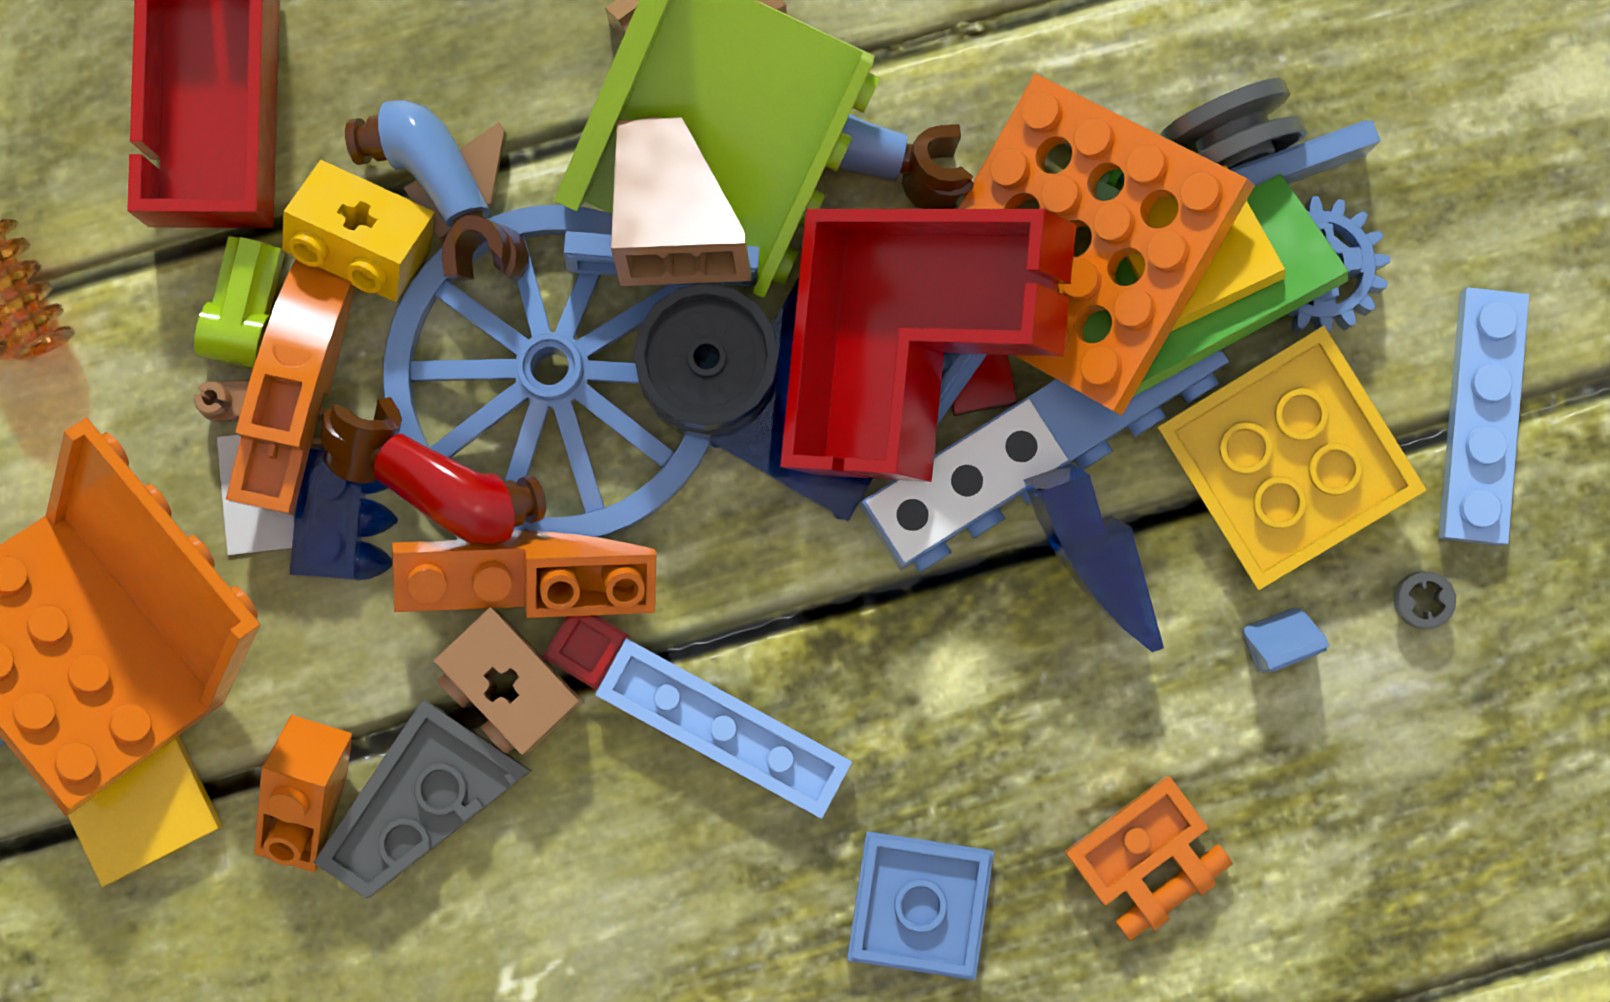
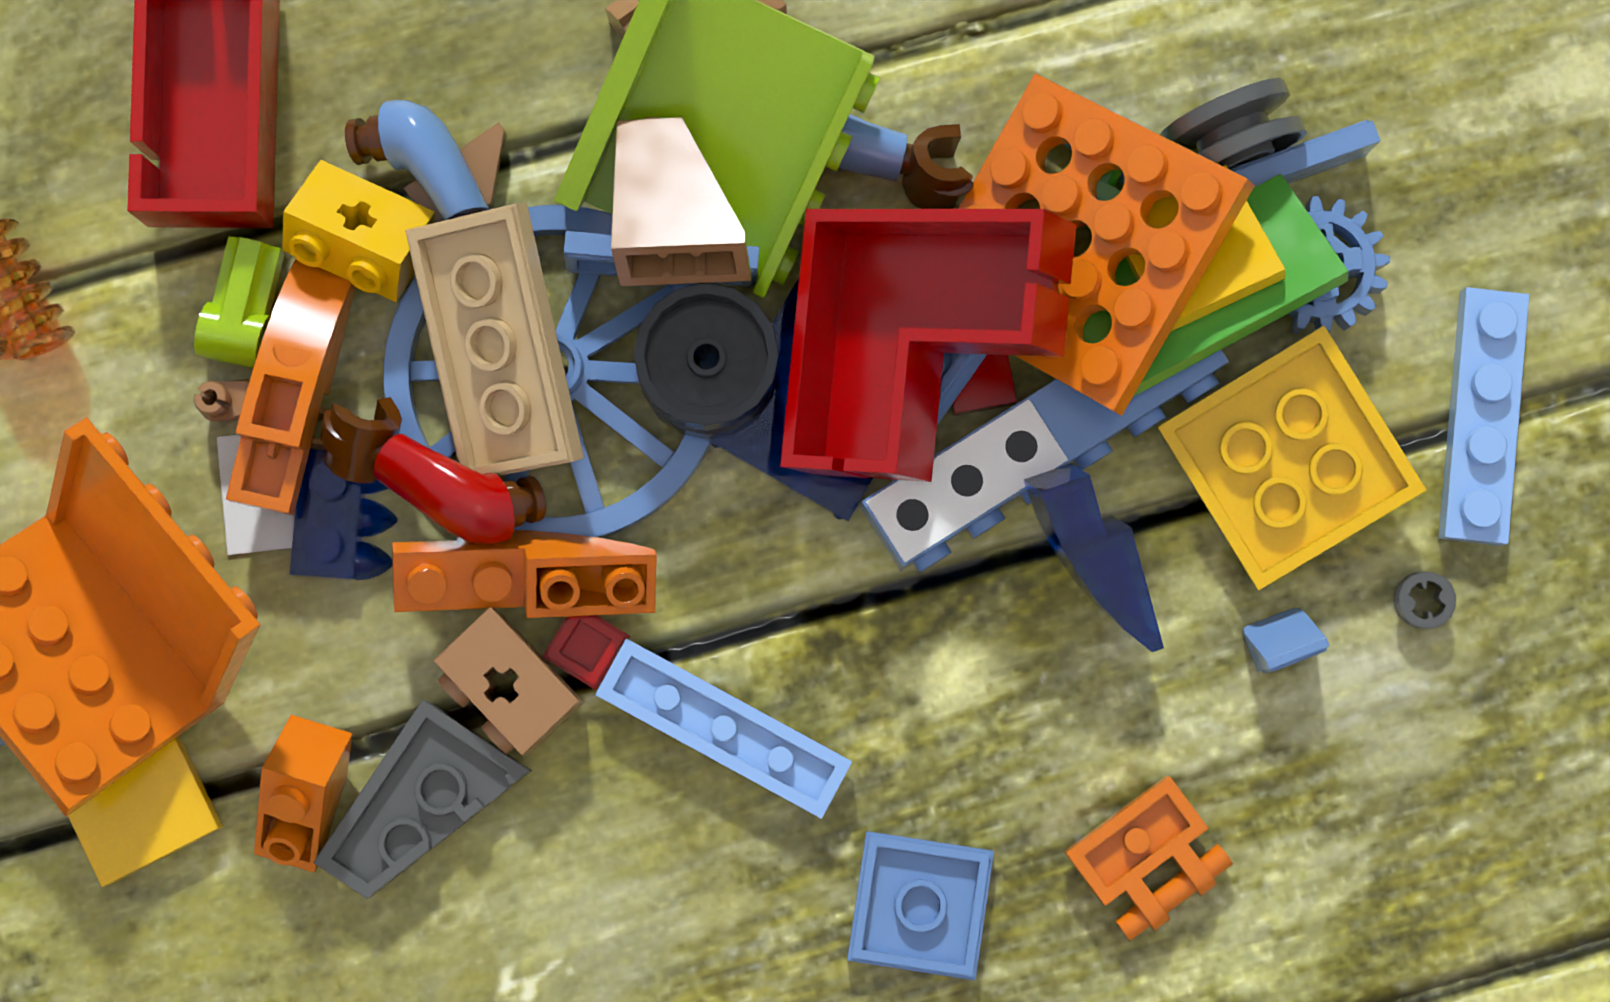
none -> tan tile [405,202,584,476]

